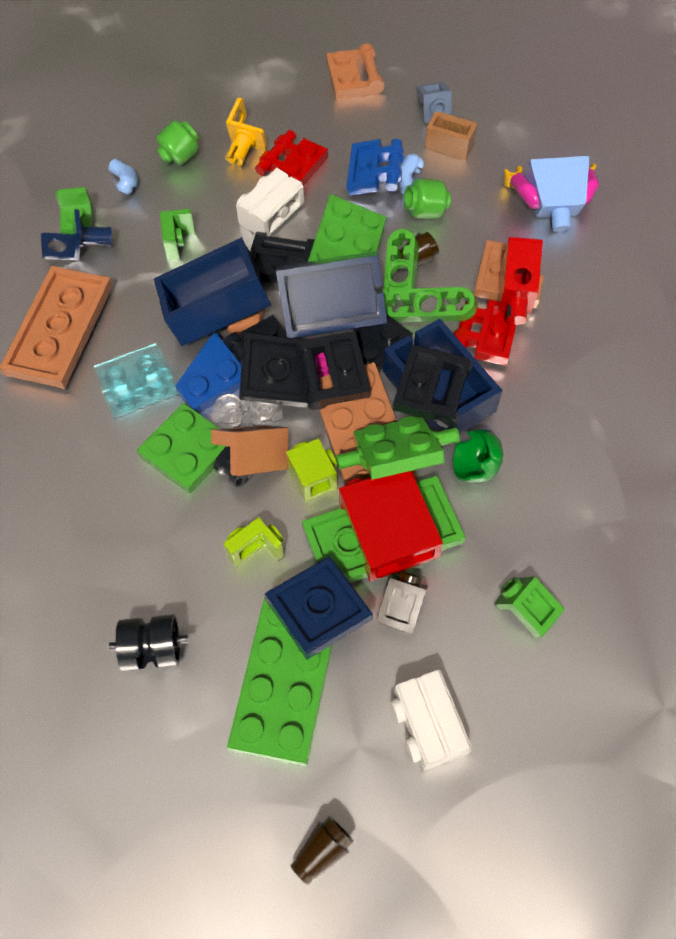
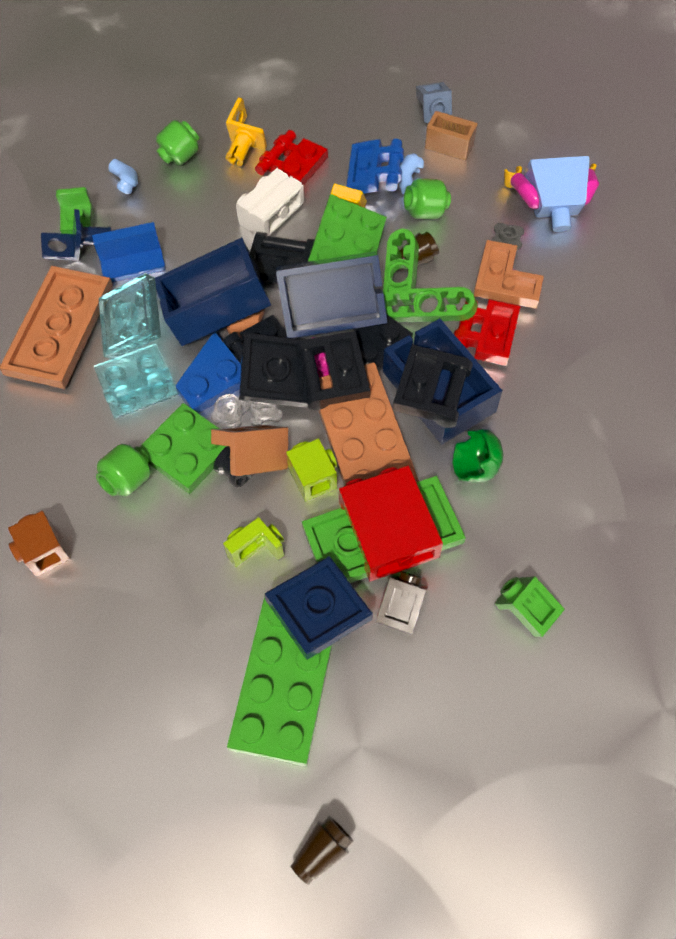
black wheel [109,614,188,671] -> none
bright green bracket [160,209,195,261] -> none
nougat plate [326,43,385,100] -> none
bright green plate [336,416,460,480] -> none
white brick [390,670,472,771] -> none
red torso [498,237,543,325] -> none
none -> dark orange brick [8,510,70,577]
none -> blue panel [92,222,166,282]
none -> bright green head [96,444,150,497]
none -> clear light blue plate [98,273,161,360]
none -> yellow tile [331,184,367,208]
none -> dark grey plate [492,223,524,251]

